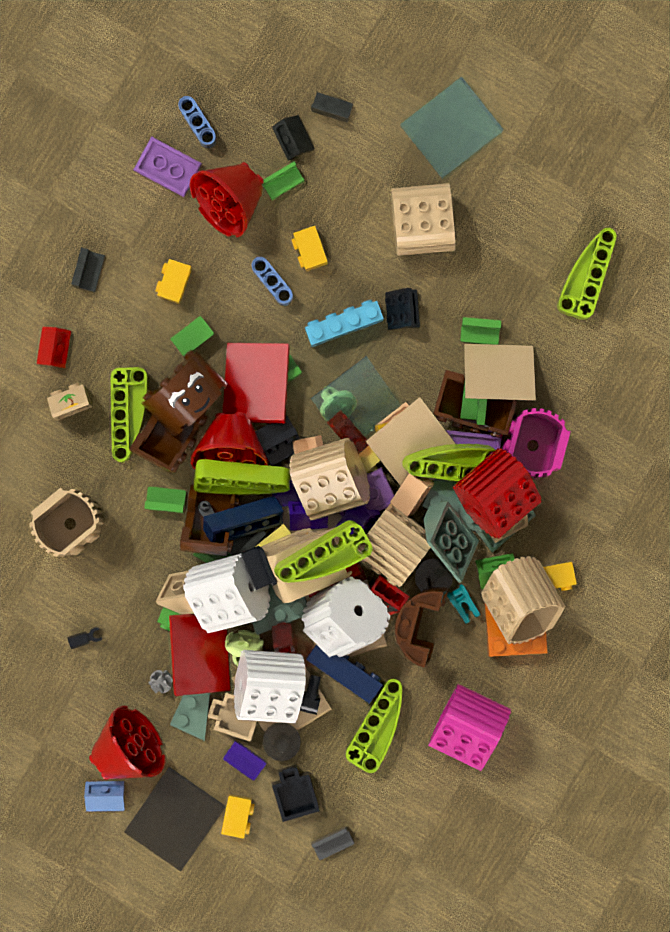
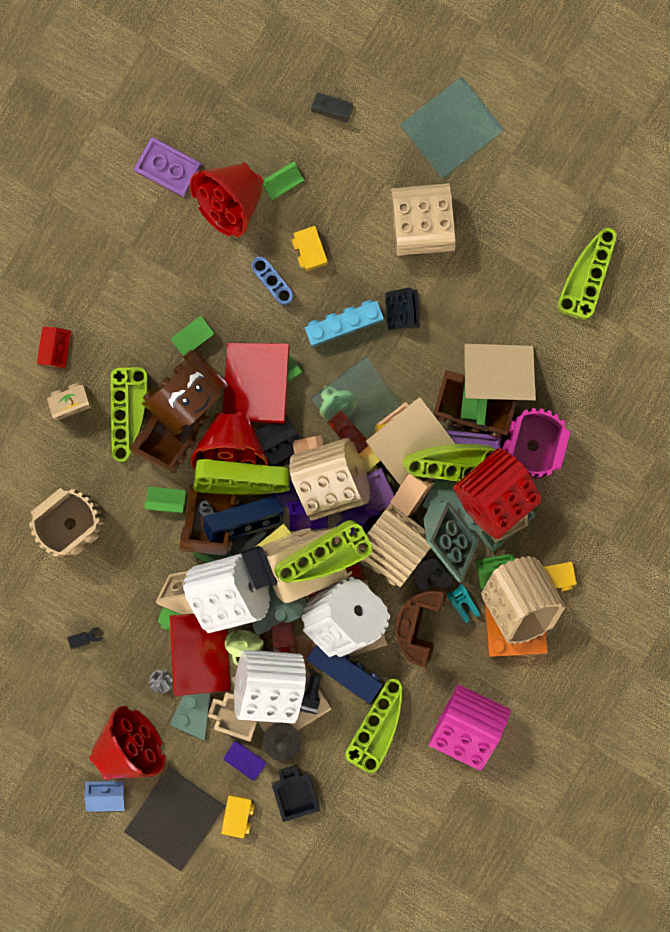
pearl dark grey panel [71,247,105,292] -> none
yellow brick [155,259,192,304] -> none
medium blue beam [178,96,217,148] -> none
pearl dark grey panel [272,115,315,161] -> none
dark grey panel [311,826,354,861] -> none
red torso [370,575,409,615] -> none
bright green panel [460,317,501,345] -> none

